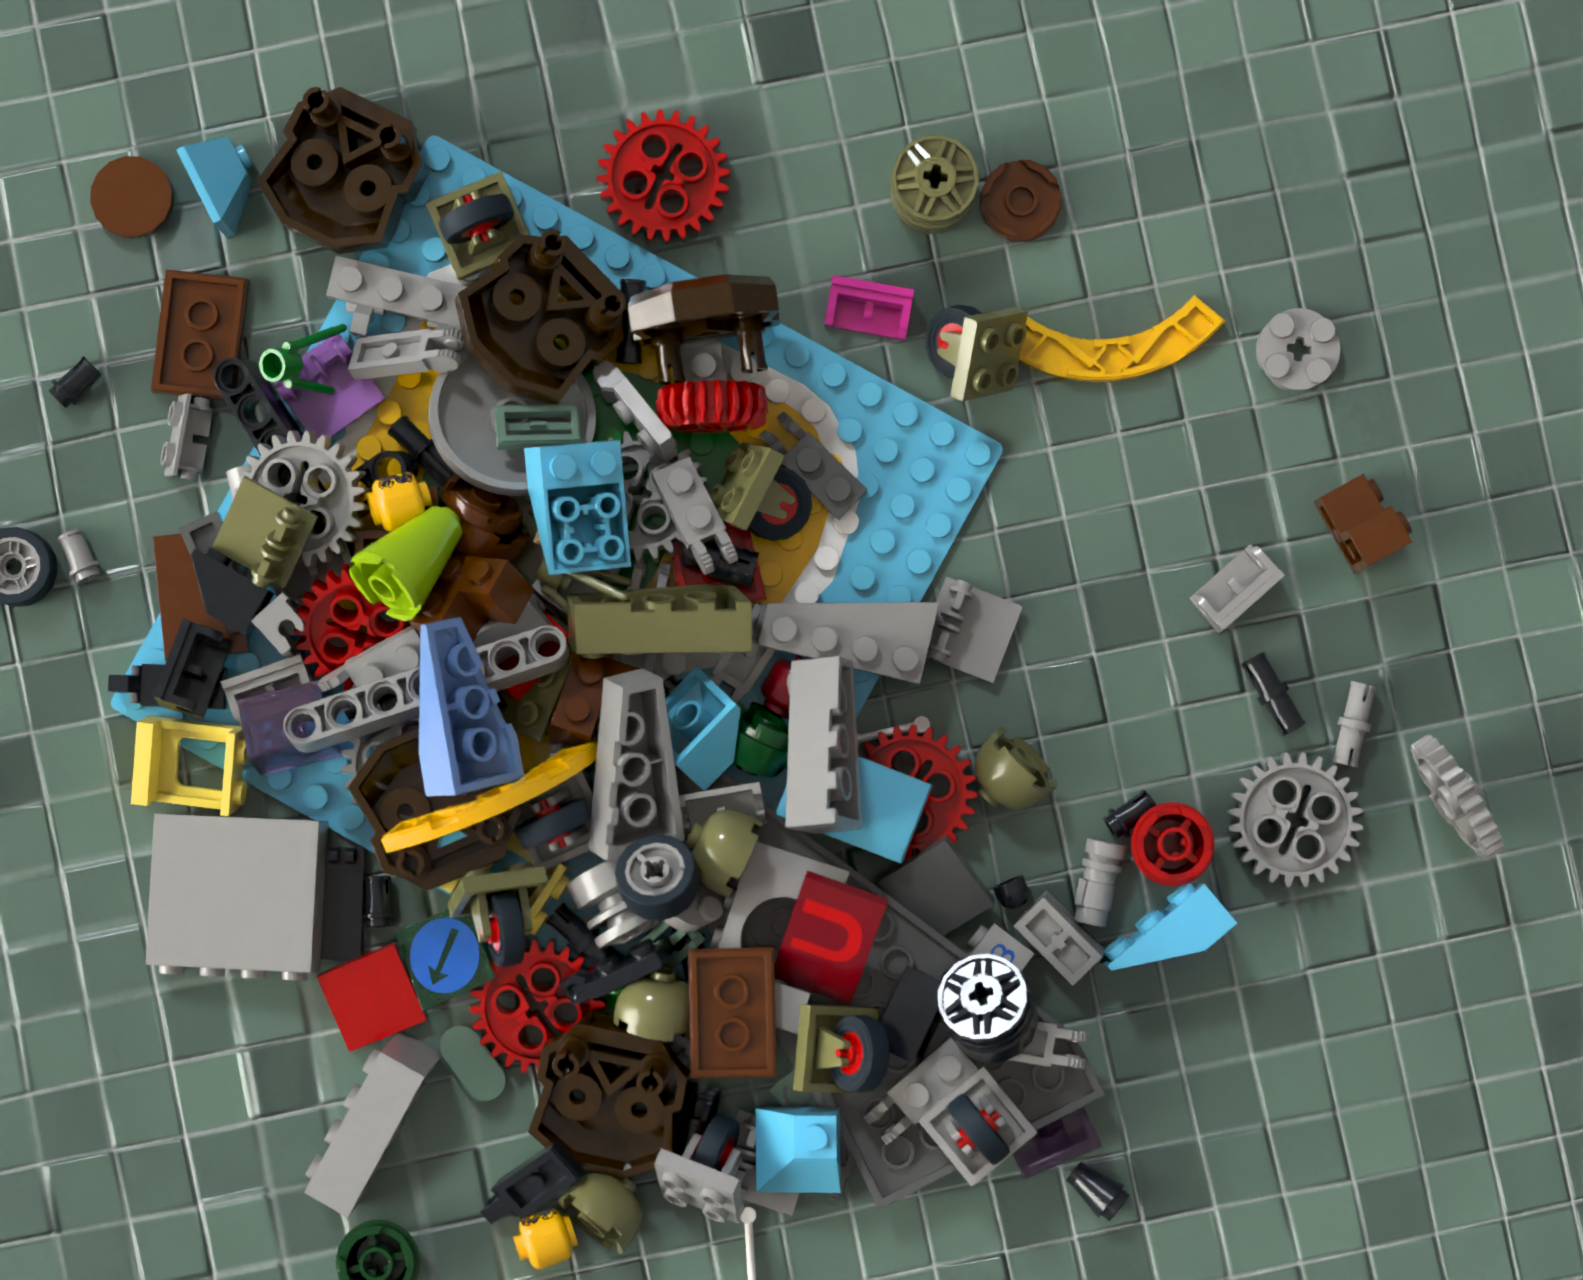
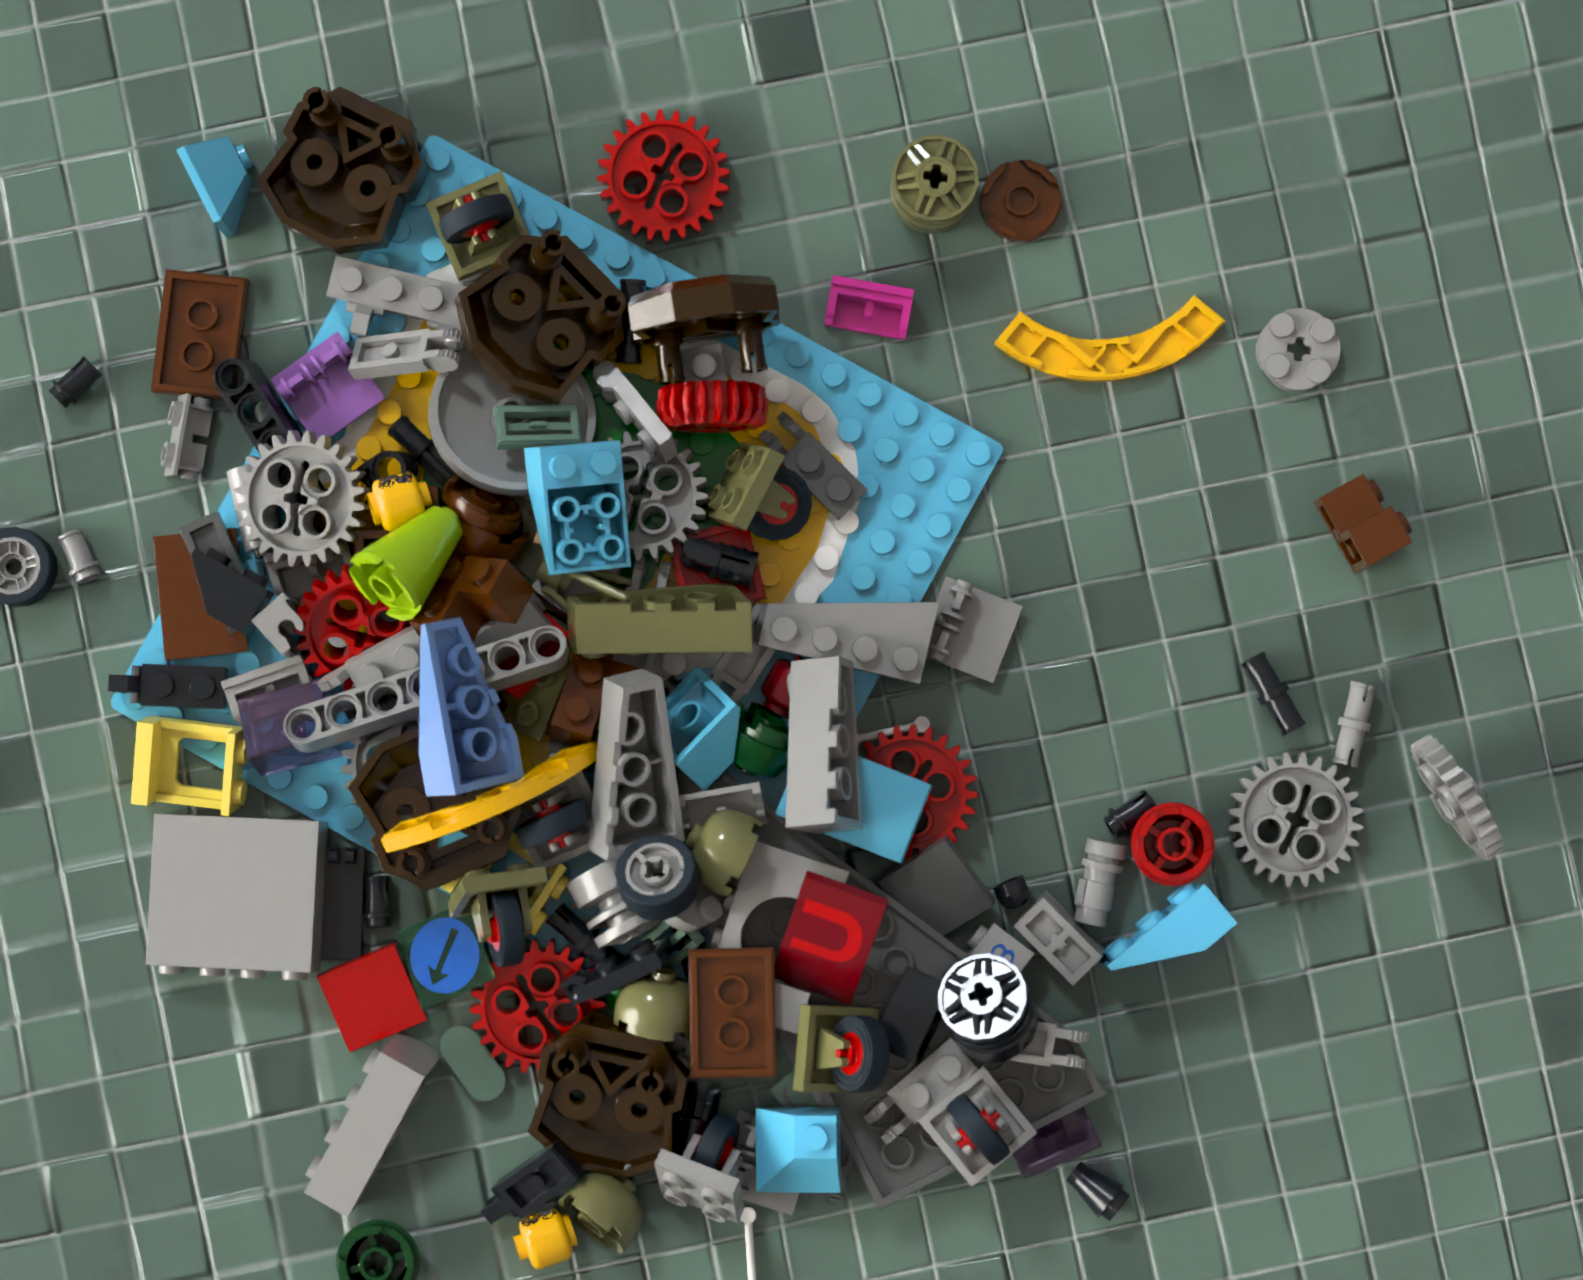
reddish brown tile [90,156,174,239] -> none
black hinge [153,618,232,720] -> none
olive hinge [212,476,318,589] -> none
green plant [258,324,347,395] -> none
light grey hinge [651,456,738,575] -> none
olive plate [926,305,1028,401] -> none
olive cylinder [975,727,1057,810] -> none
light grey hinge [1188,544,1285,633] -> none

